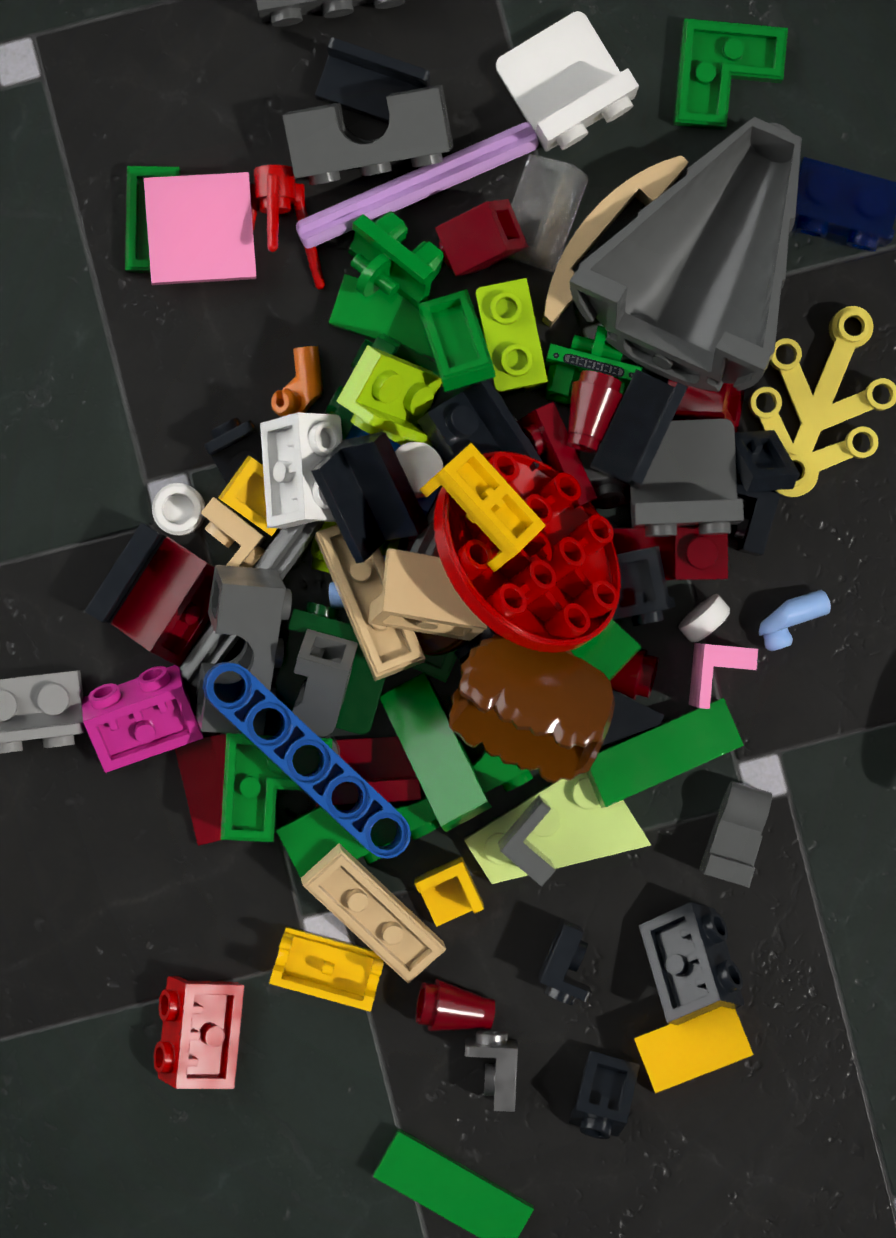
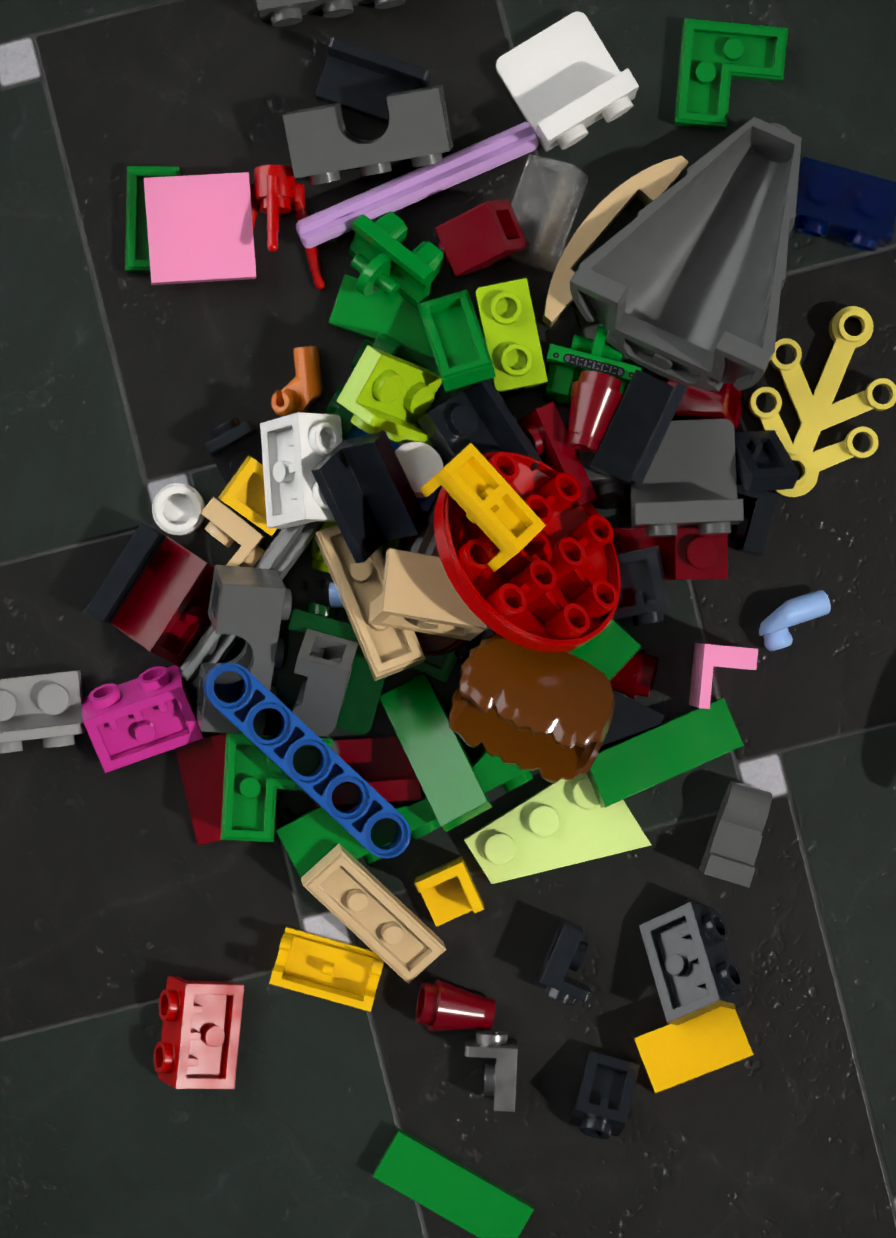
dark grey panel [498,795,556,887] -> none
white tile [678,594,730,642] -> none

